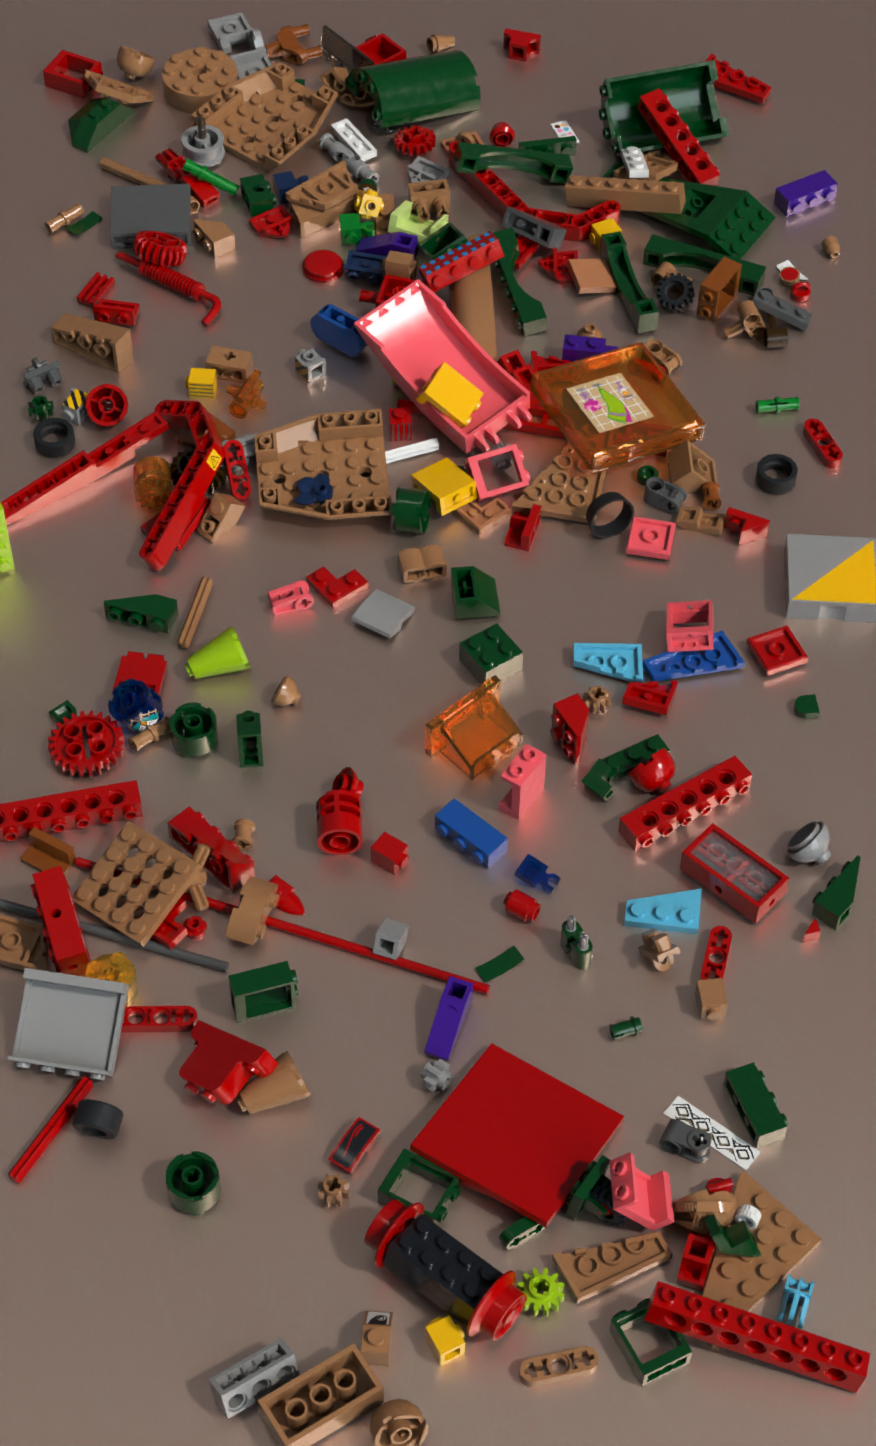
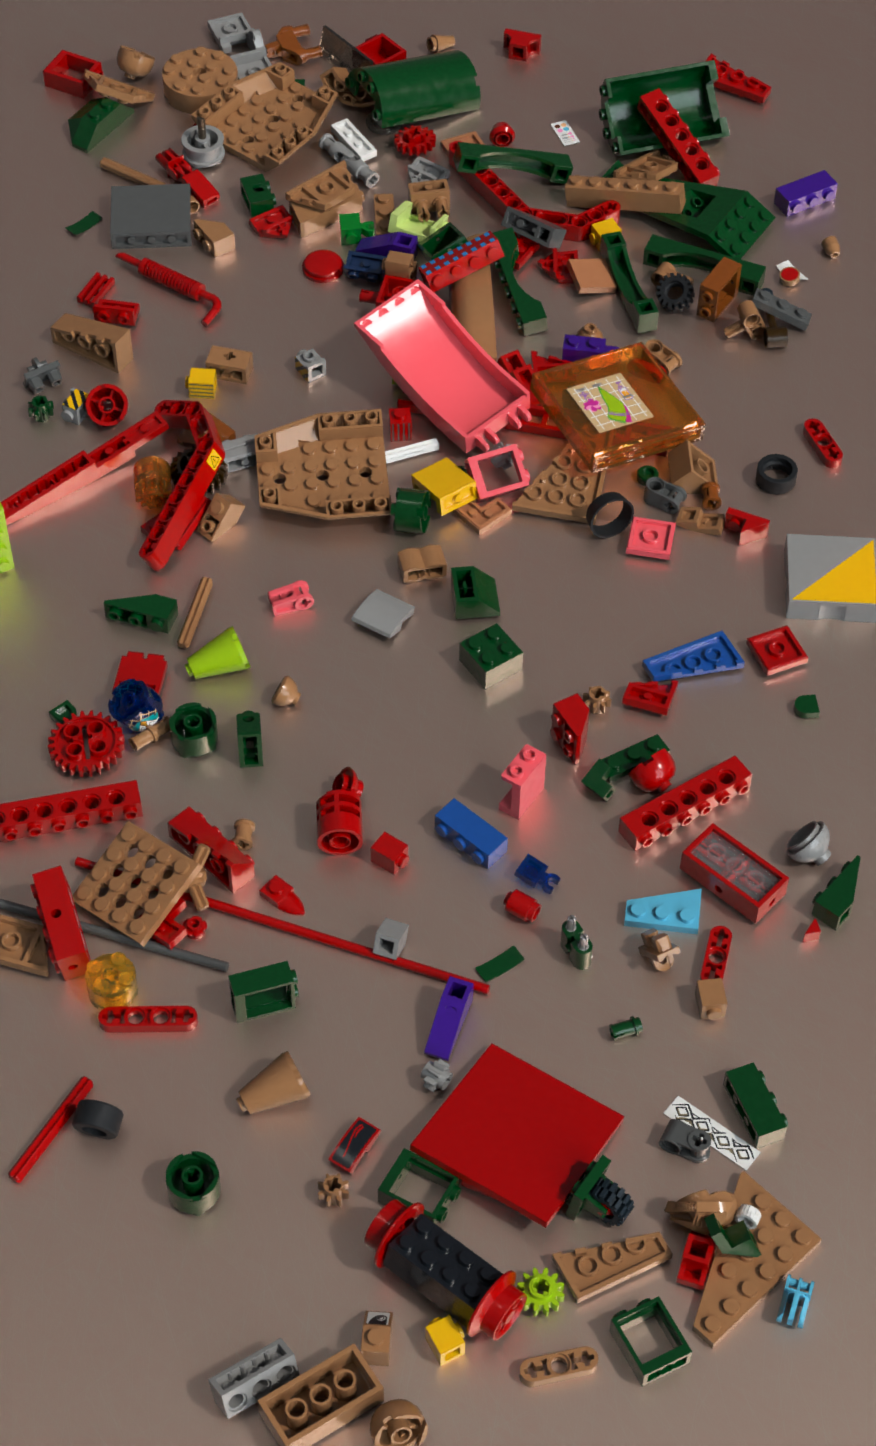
light grey panel [8,968,129,1081] -> none
dark orange panel [20,827,76,874] -> none
black tyre [33,418,75,458] -> none
medium nougat pin [44,203,84,234] -> none
red gear [133,230,187,267] -> none
red brick [179,1020,278,1105] -> none
green pin [182,158,240,197] -> none
red beam [224,440,252,502] -> none
medium nougat brick [225,876,279,946] -> none
clear orange pin [226,369,267,419] -> none
dark blue brick [273,171,309,205] -> none
dark blue plate [294,473,333,505] -> none
red plate [306,566,369,609] -> none
blue brick [310,304,368,357] -> none
yellow brick [354,189,384,219] -> none
dark green tile [358,179,377,191] -> none
yellow panel [415,362,484,428] -> none
clear orange windscreen [425,675,524,780] -> none
medium nougat tile [455,131,475,144] -> none
dark green beam [499,1217,545,1250] -> none
red panel [504,504,542,552] -> none
dark green plate [518,136,577,157] -> none
medium azure wing [573,643,643,683] -> none
coral panel [609,1153,674,1231] -> none
white plate [621,146,649,178] -> none
red brick [644,1281,870,1393] -> none
coral window [666,600,714,652] -> none
red plate [705,1178,734,1194] -> none
green pin [755,397,800,414] -> none
red tile [790,282,811,302] -> none

